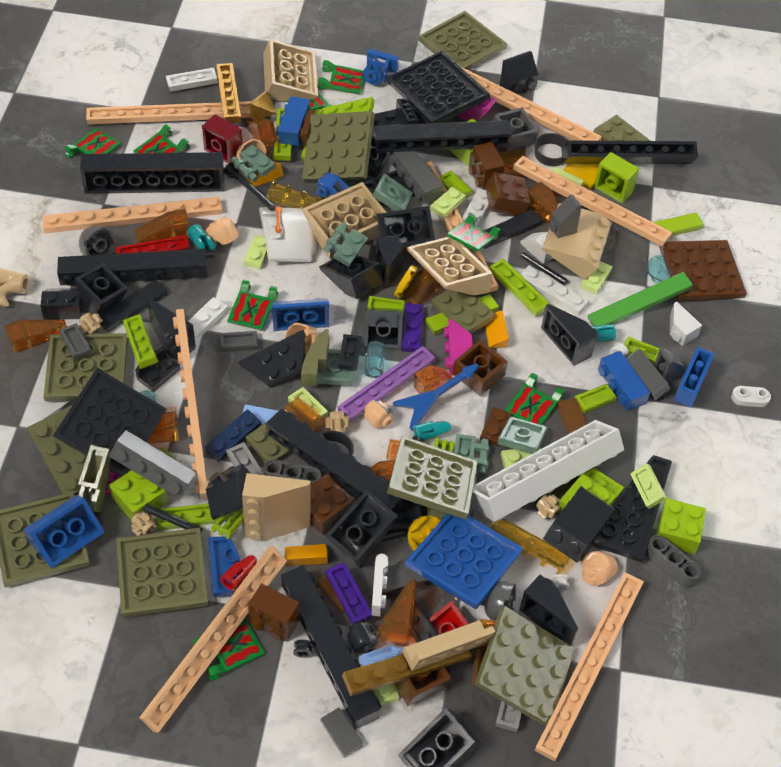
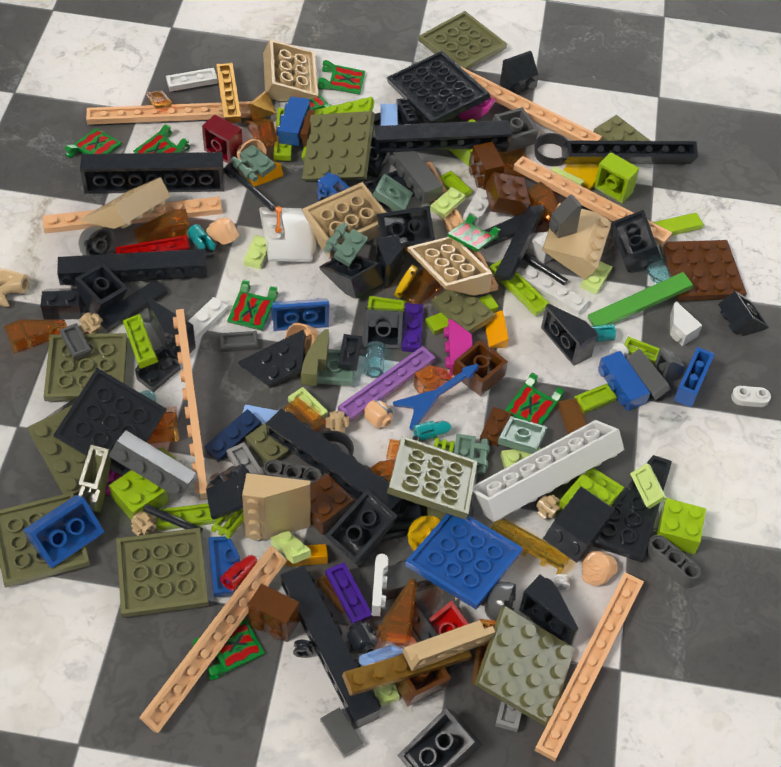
clear yellow hinge [266,179,322,209] -> none
blue tile [363,49,399,86] -> none
none -> tan slope [81,177,171,229]
none -> clear orange tile [146,90,172,109]
none -> yellowish green plate [271,531,311,564]
none -> light blue tile [380,104,398,126]
none -> black tile [494,205,546,281]
none -> black slope [611,210,662,272]
none -> black slope [718,291,769,336]

